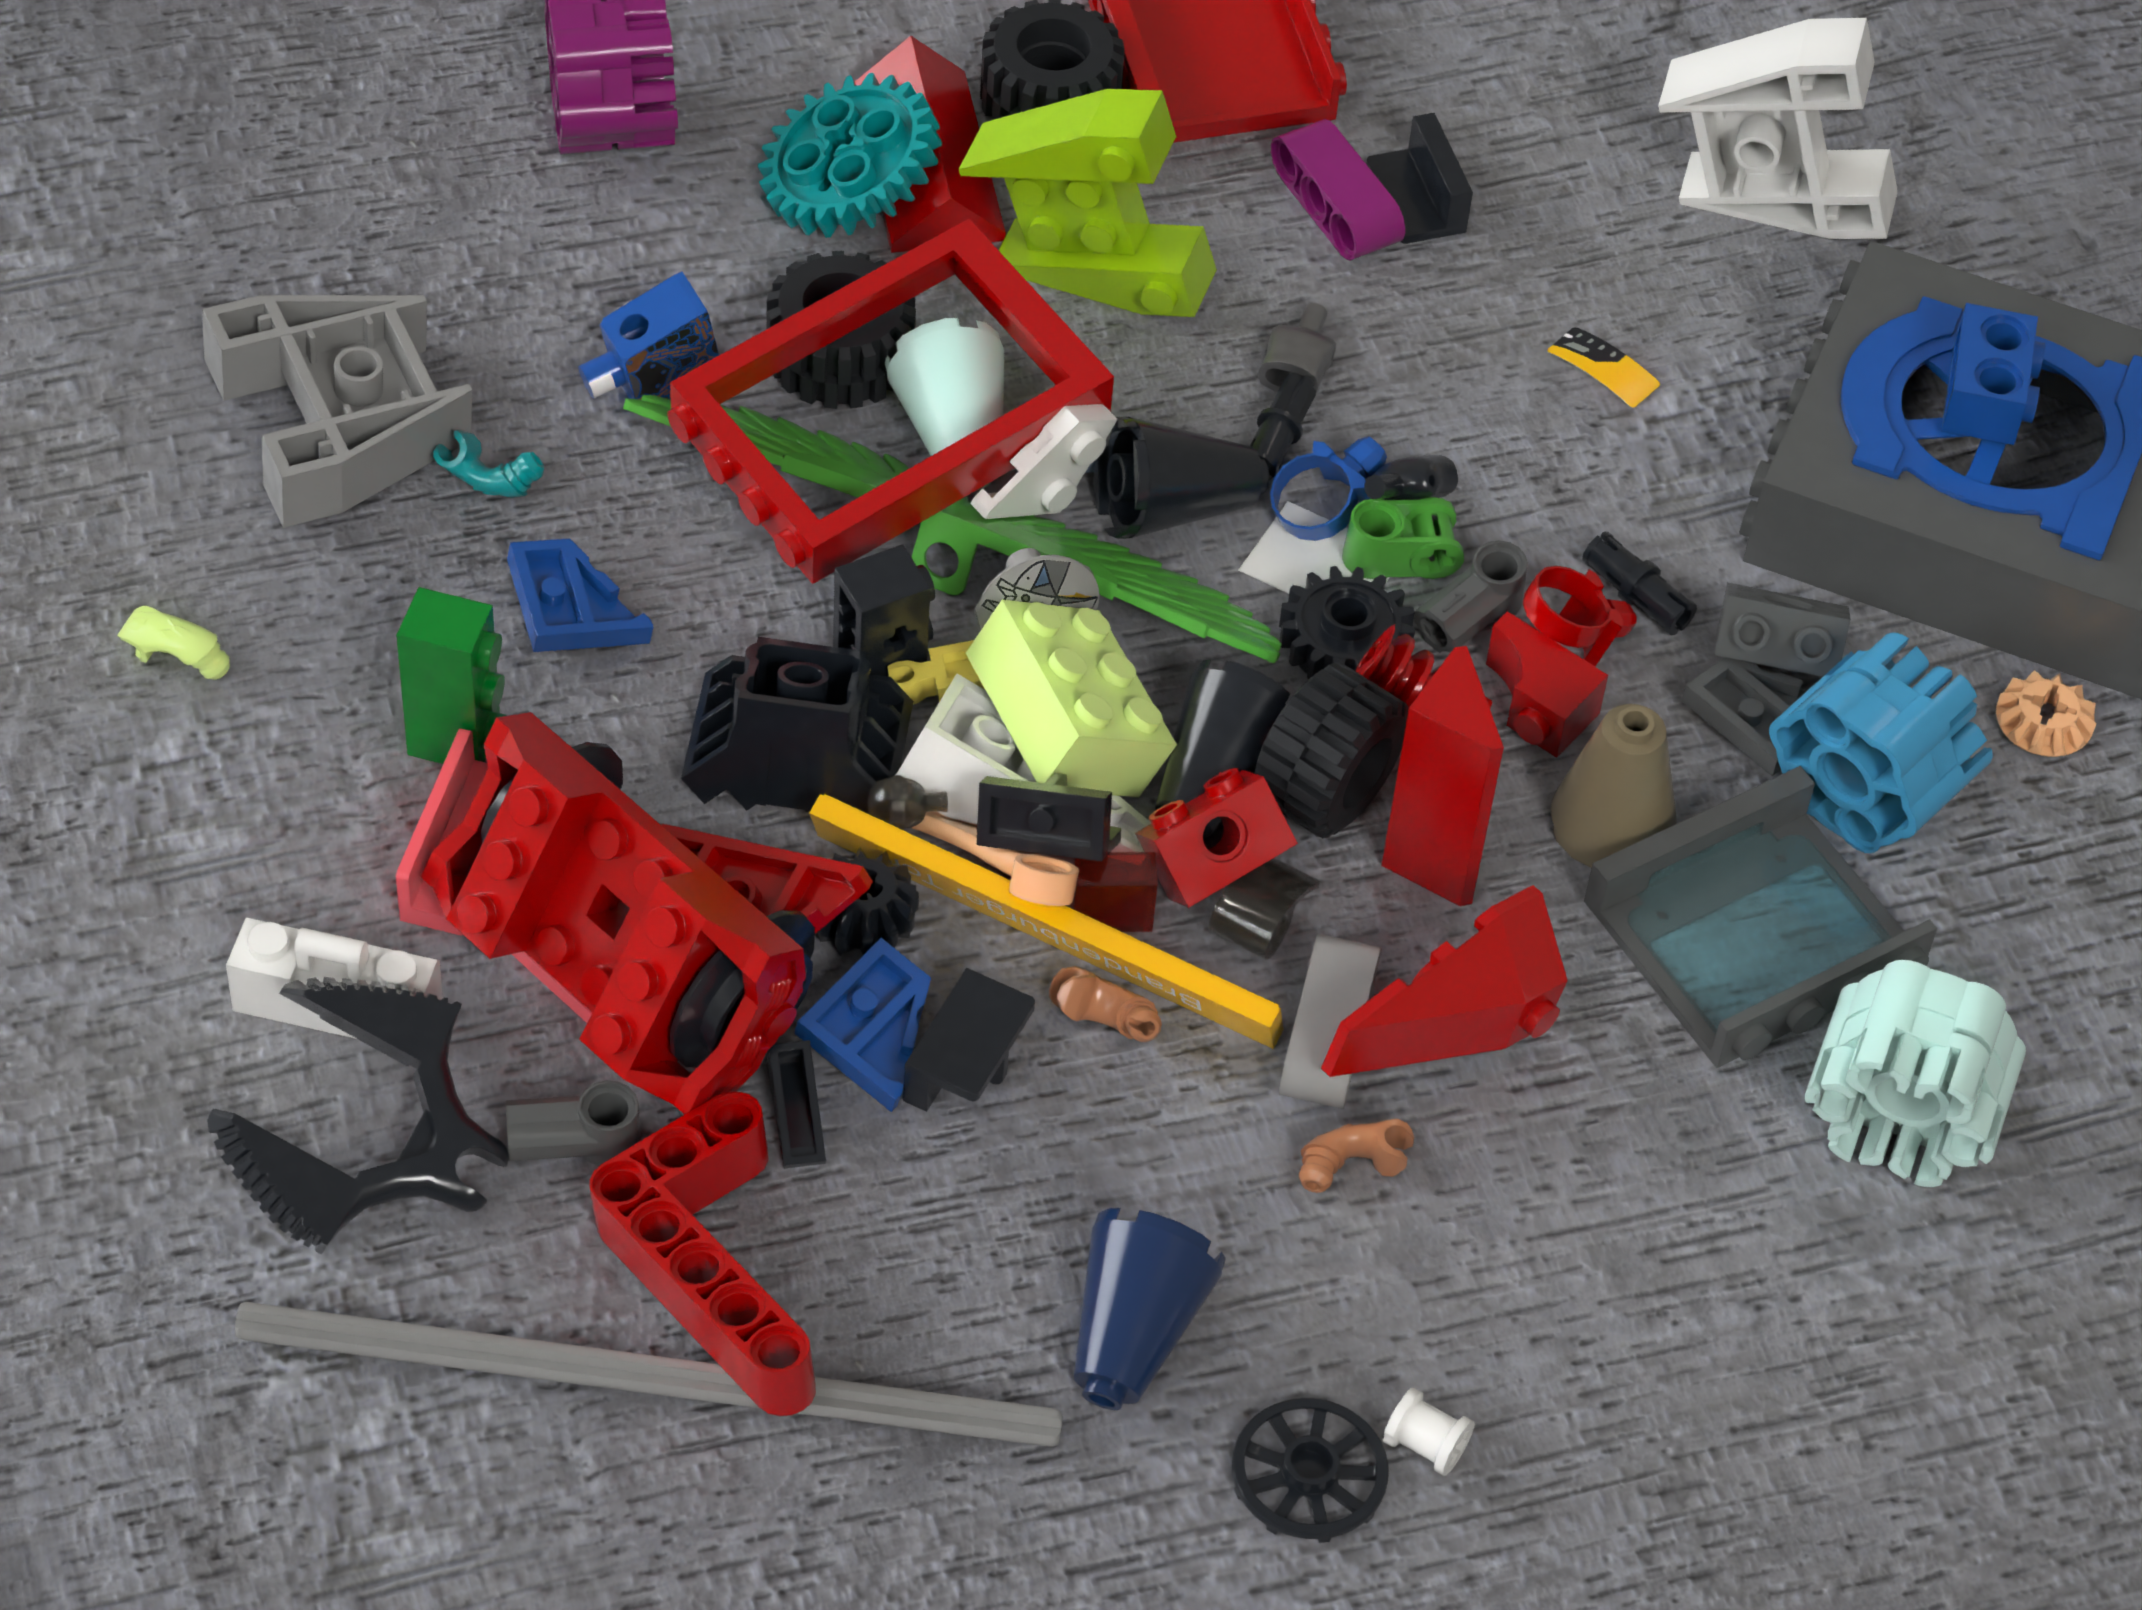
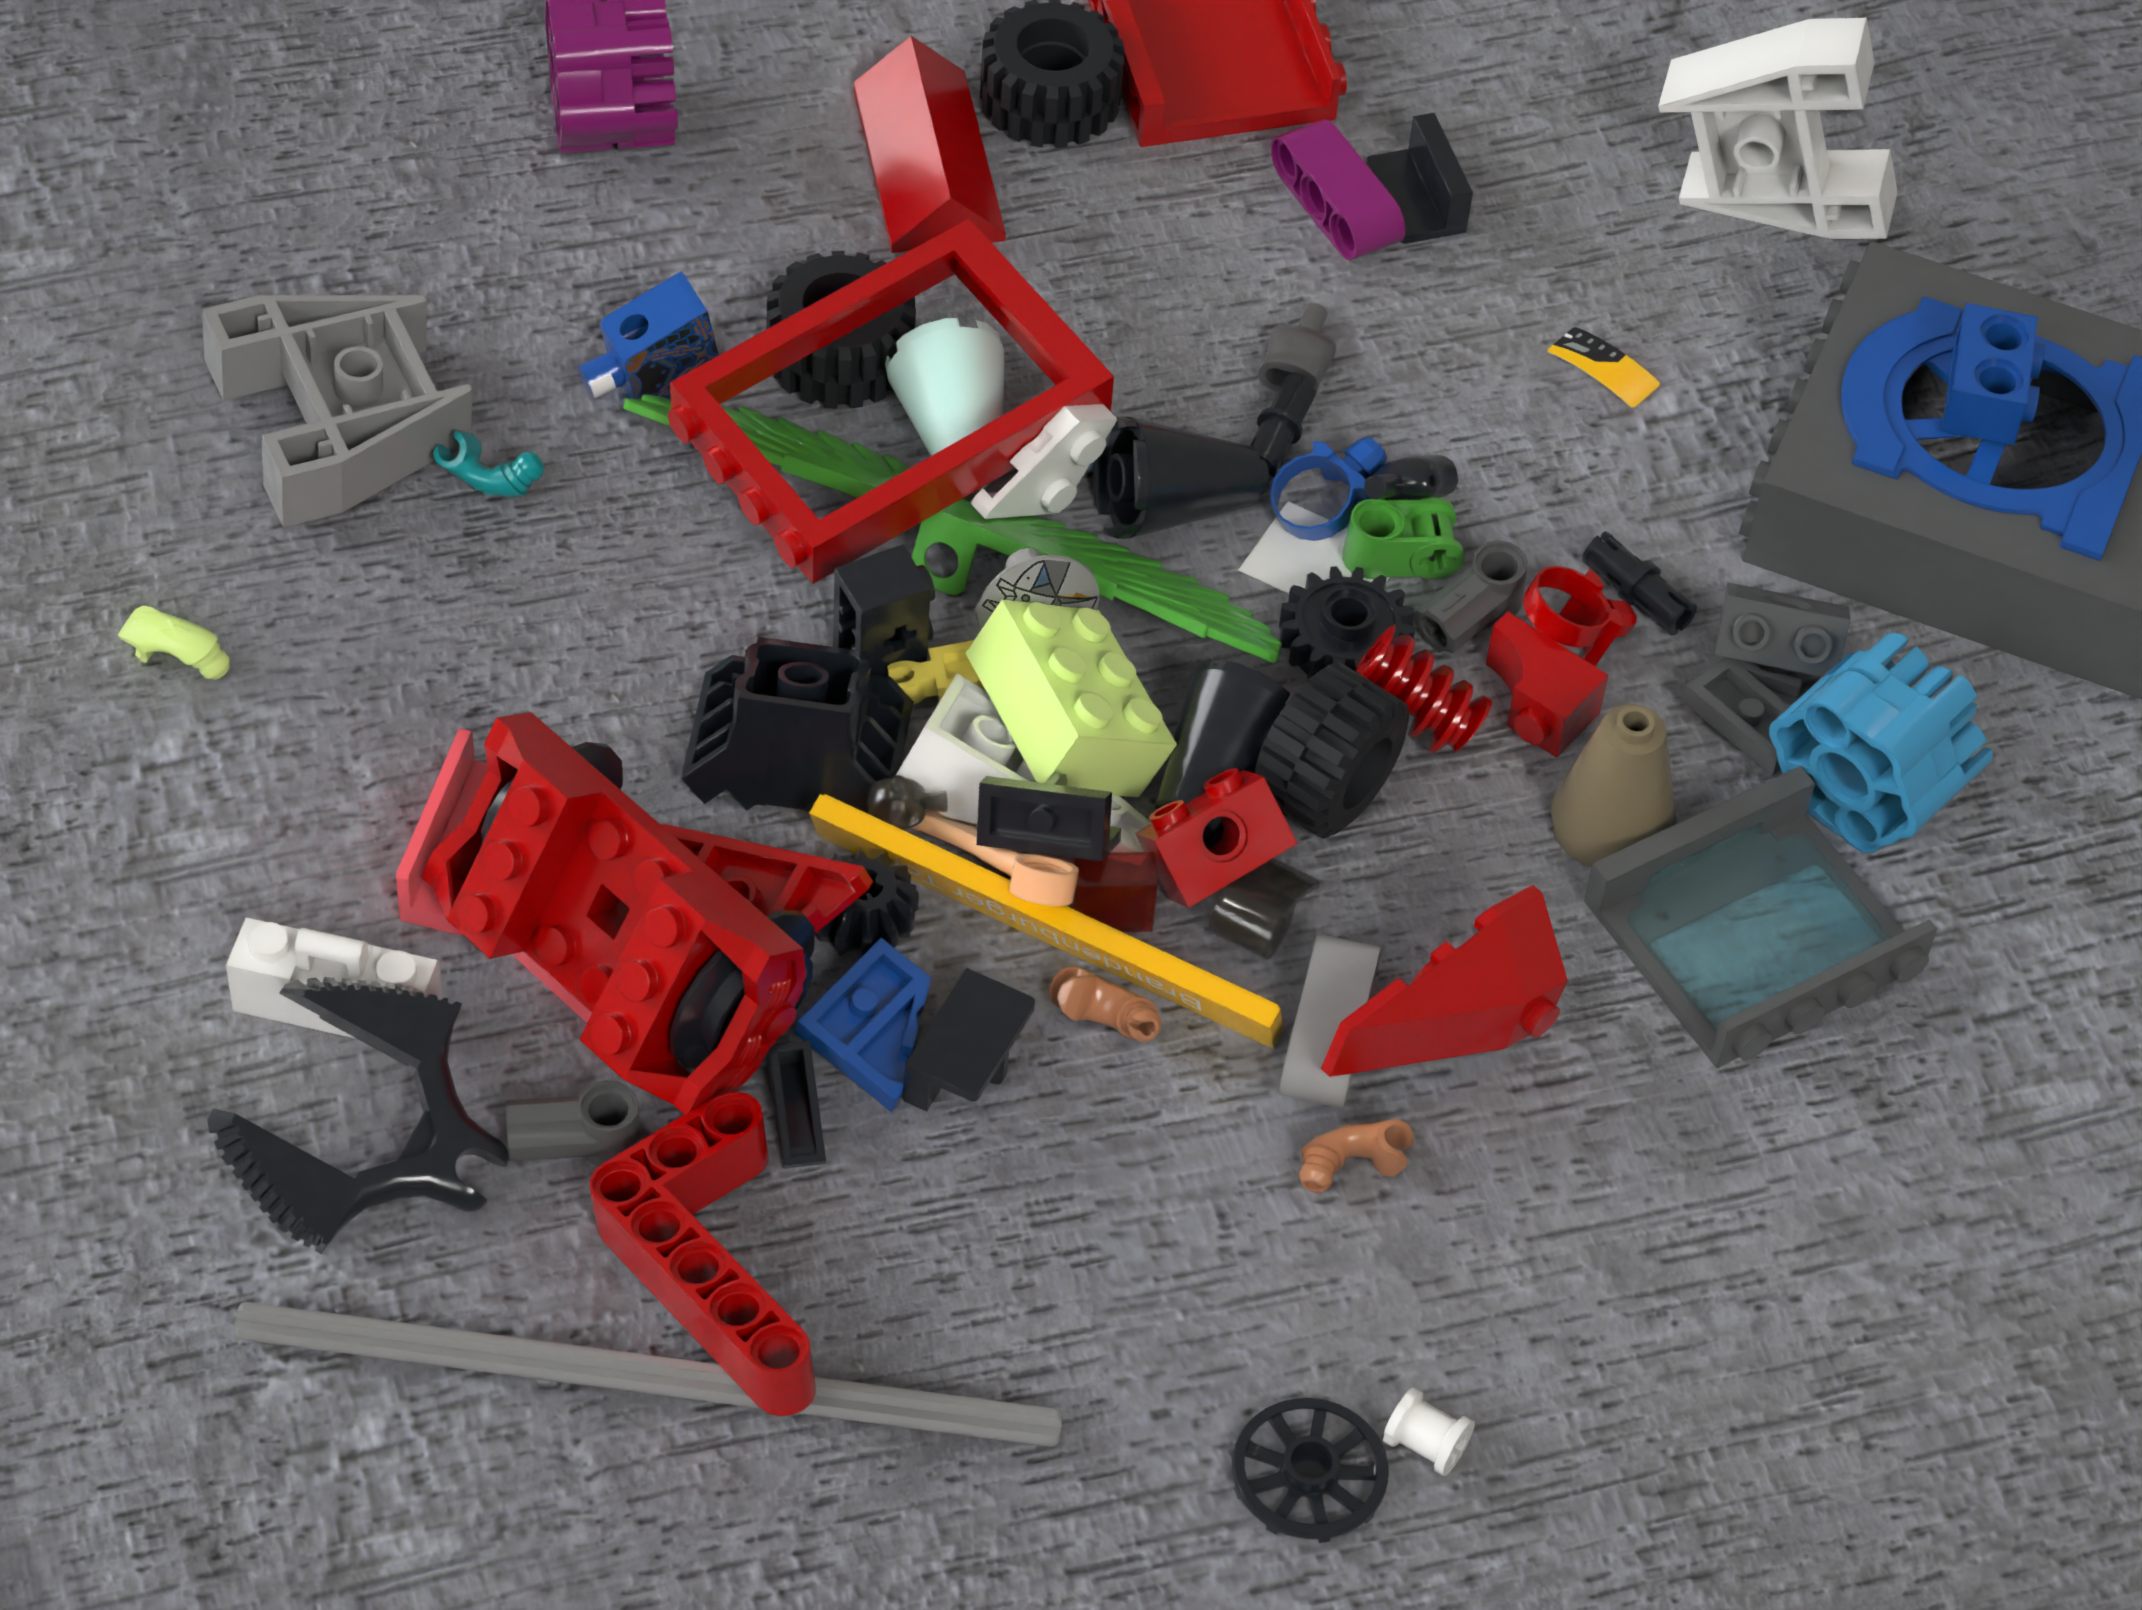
green brick [396,587,507,764] -> none
blue wing [507,538,654,652] -> none
teal gear [758,73,942,238] -> none
lime wedge [958,89,1217,317] -> none
dark blue cone [1074,1208,1226,1410] -> none
red slope [1381,646,1504,906] -> none
light aqua piece [1805,960,2026,1187] -> none
light nougat gear [1996,670,2097,757] -> none

